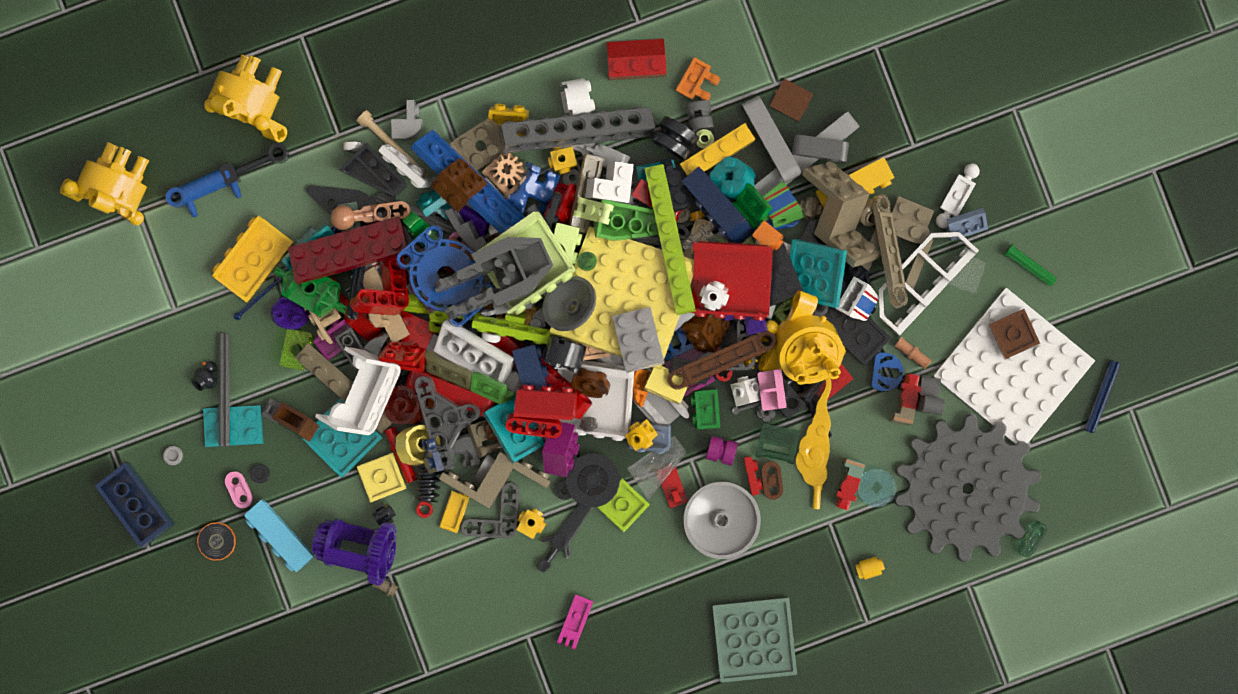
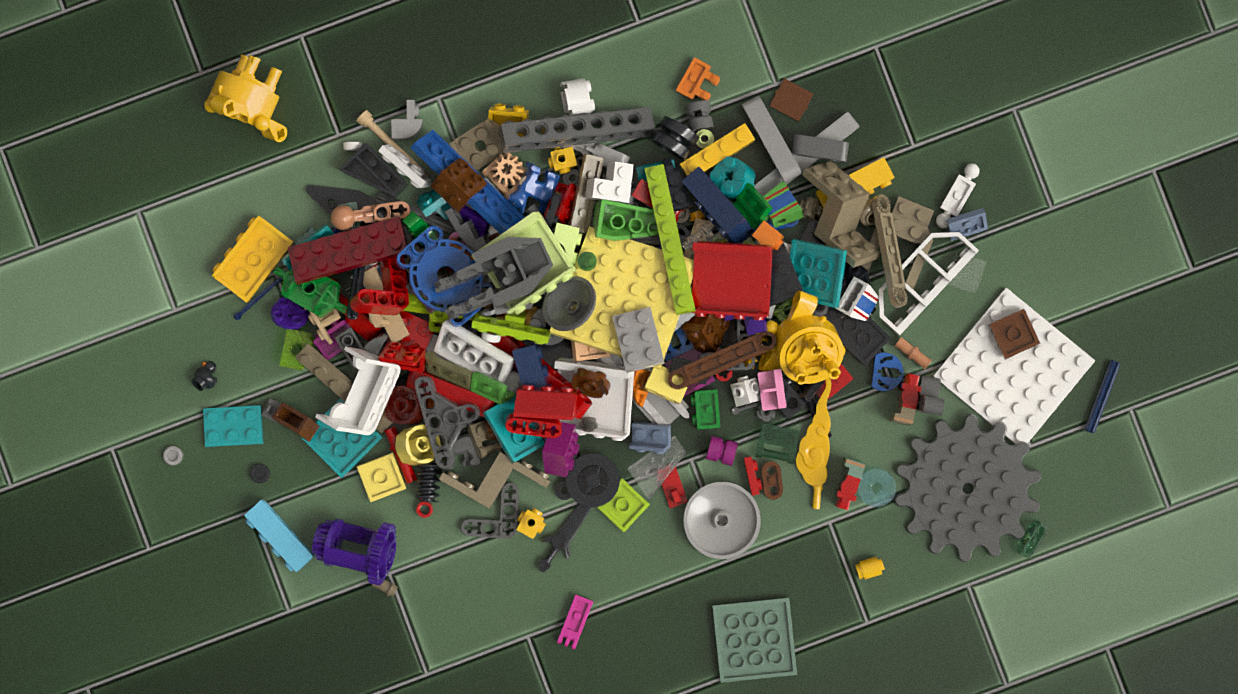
yellow piece [60,142,149,226] -> none
dark blue brick [95,462,175,548] -> none
blue piece [166,143,289,218] -> none
black tile [197,522,236,561] -> none
dark grey axle [219,333,230,447] -> none
bright pink plate [225,471,253,508] -> none
black gear [372,502,396,526] -> none
plate [421,438,444,473] -> none
yellow tile [439,491,470,533] -> none
light grey beam [474,455,496,484] -> none
black brick [543,335,587,373] -> none
yellowish green plate [573,197,614,225] -> none
red slope [607,39,667,80] -> none
yellow brick [625,419,658,451] -> none
white brick [700,281,729,311] -> none
green axle [1004,243,1057,286] -> none

